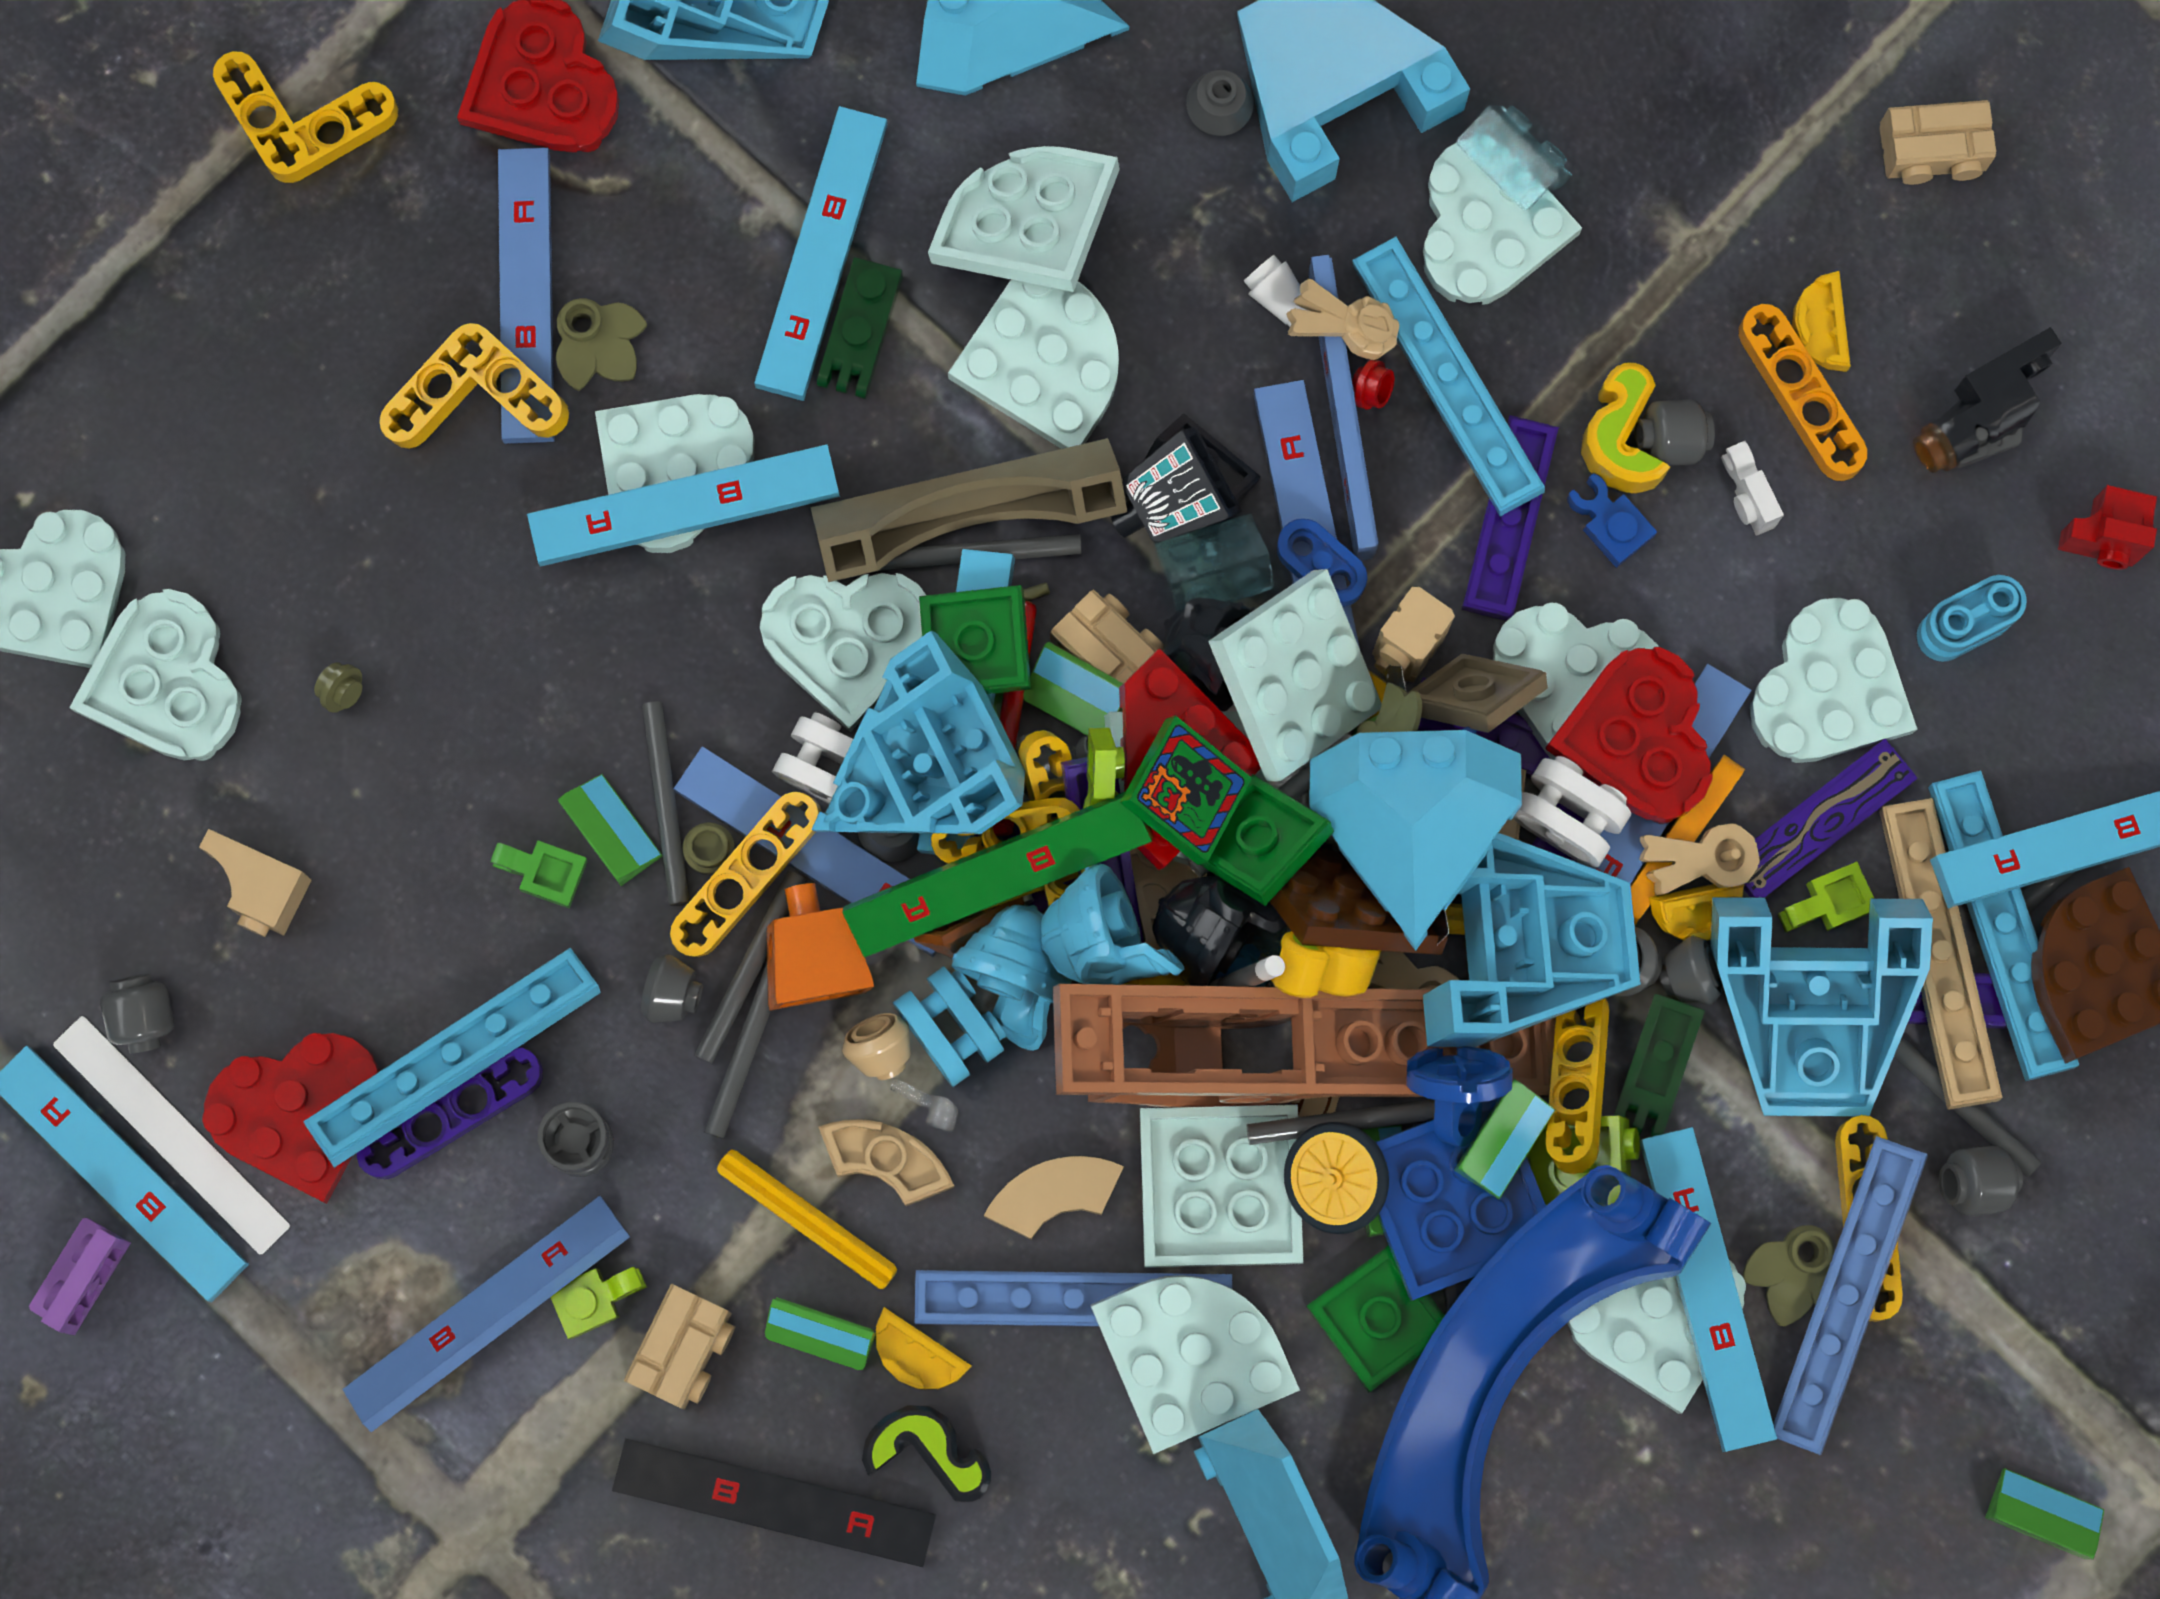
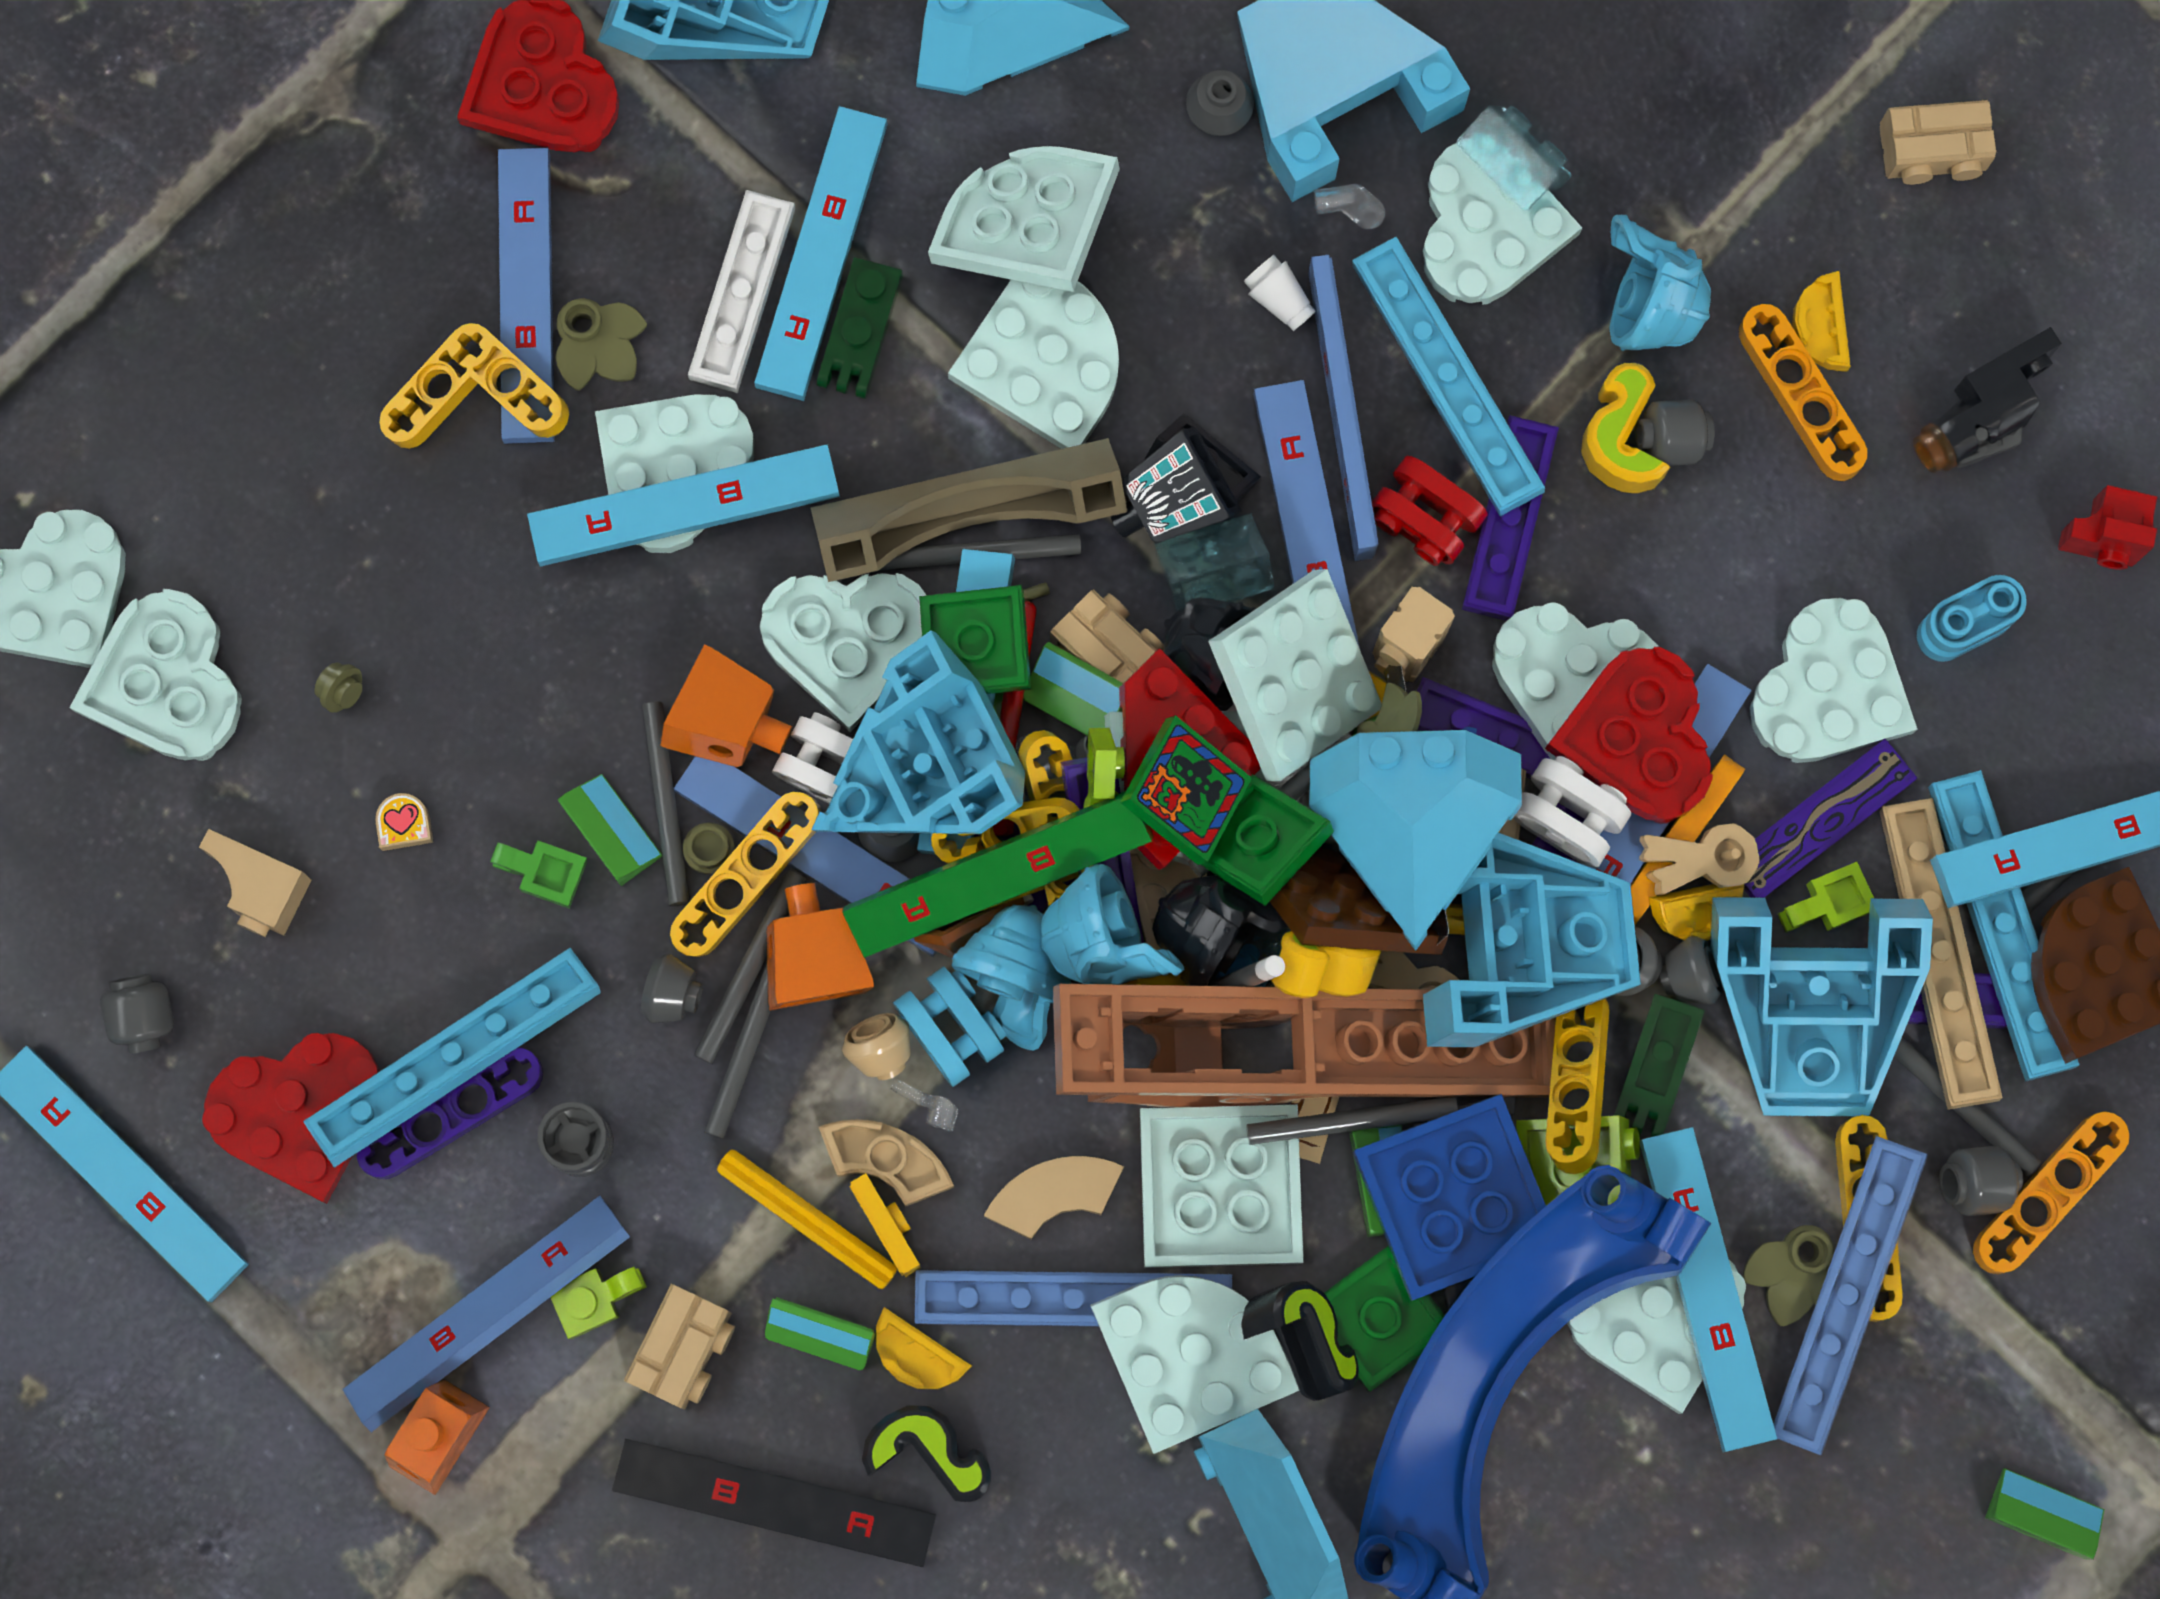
medium lavender bracket [29,1218,131,1335] -> none
white sticker [53,1016,290,1254] -> none
yellow beam [213,51,398,183] -> none
blue plate [1277,518,1367,607] -> none
yellow wheel [1284,1122,1389,1234] -> none
tan piece [1286,279,1400,360] -> none
red plate [1352,359,1395,410] -> none
blue tile [1406,1046,1513,1147] -> none
dark tan plate [1408,654,1548,733] -> none
slope [1454,1079,1555,1199] -> none
blue plate [1567,473,1657,568] -> none
white plate [1721,441,1784,536] -> none
none -> tile [375,793,433,851]
none -> orange torso [384,1380,490,1495]
none -> orange torso [660,644,793,767]
none -> white tile [688,190,795,393]
none -> yellow plate [849,1173,921,1278]
none -> black animal [1241,1281,1359,1401]
none -> clear arm [1313,184,1385,229]
none -> red brick [1372,455,1488,566]
none -> medium azure head [1609,214,1711,351]
none -> light orange beam [1973,1112,2130,1274]

